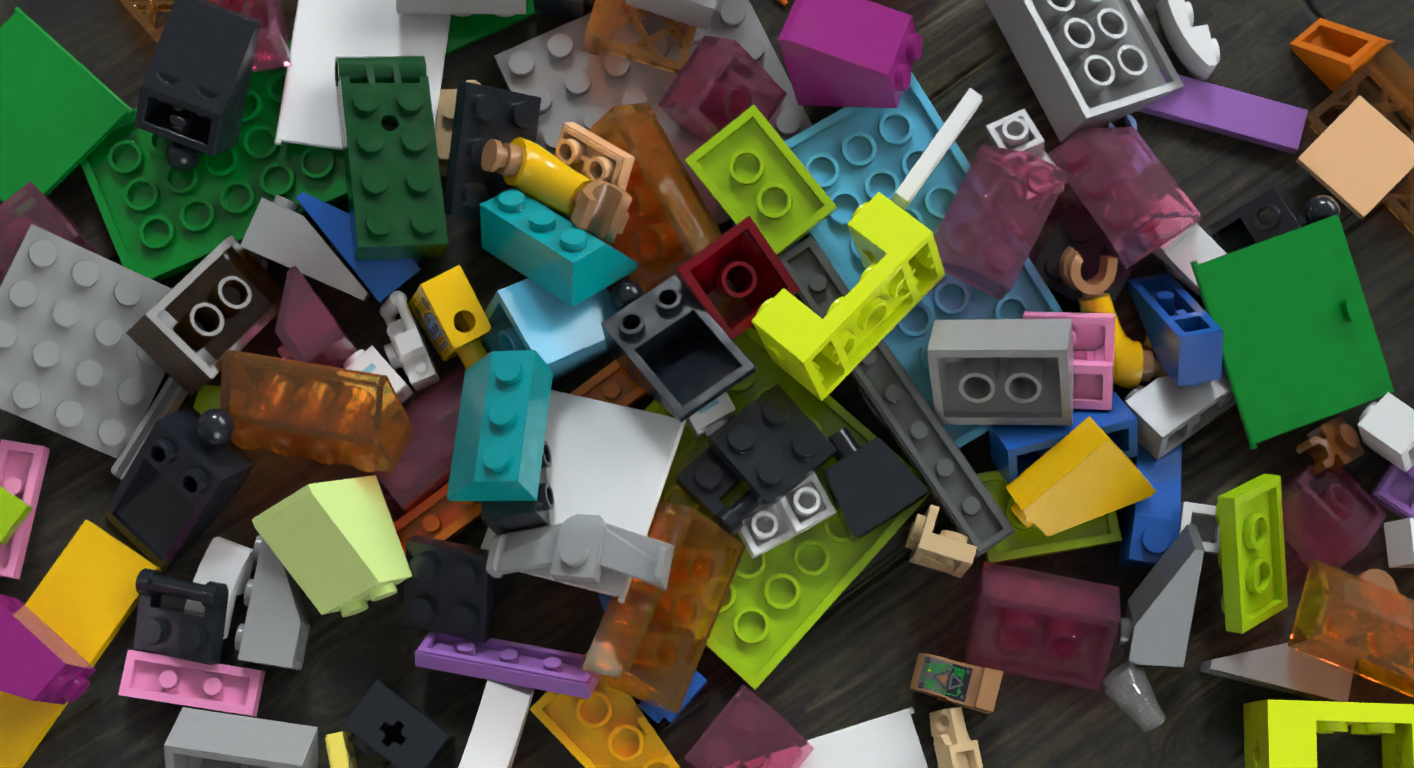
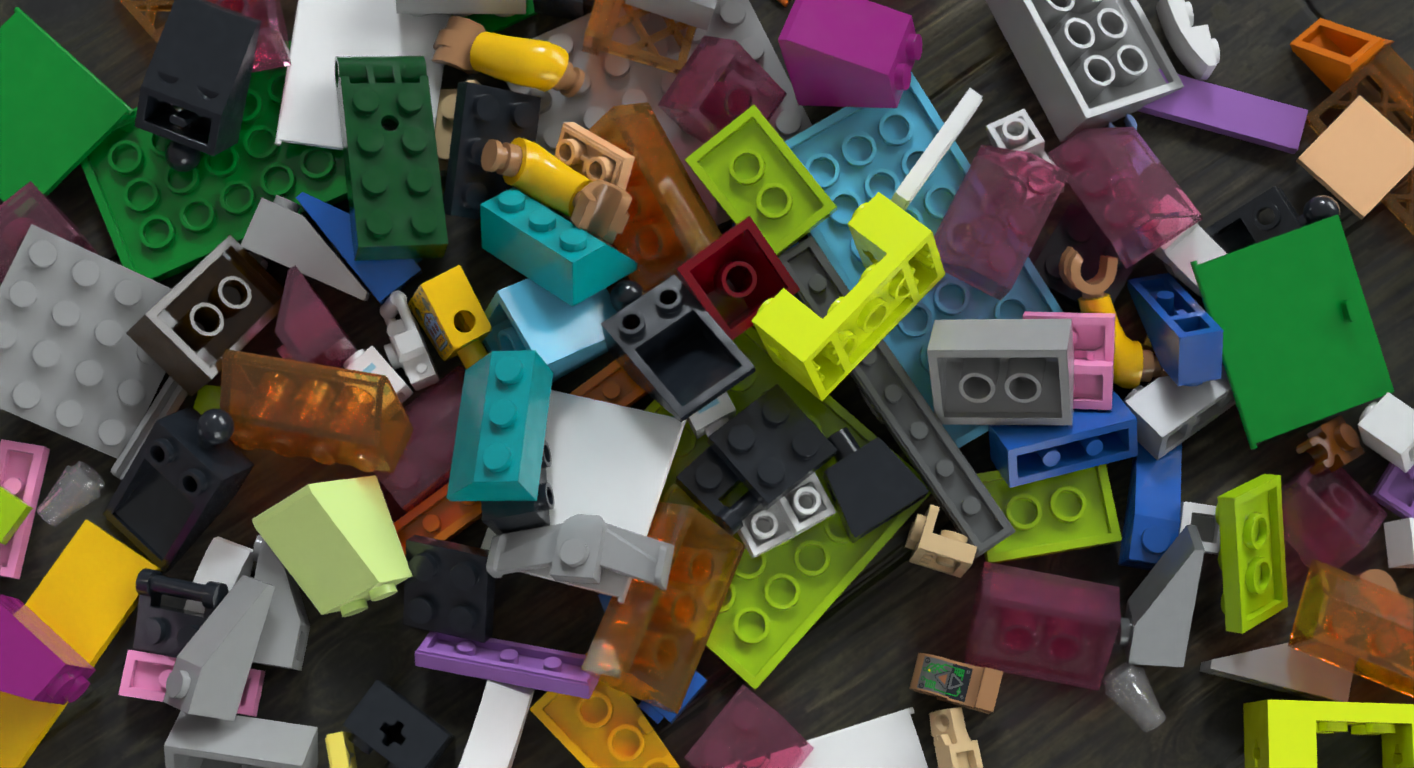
yellow slope [1005,416,1157,537] -> none
none -> clear cone [37,461,105,527]
none -> light grey slope [163,575,275,721]
none -> yellow piece [431,16,585,98]

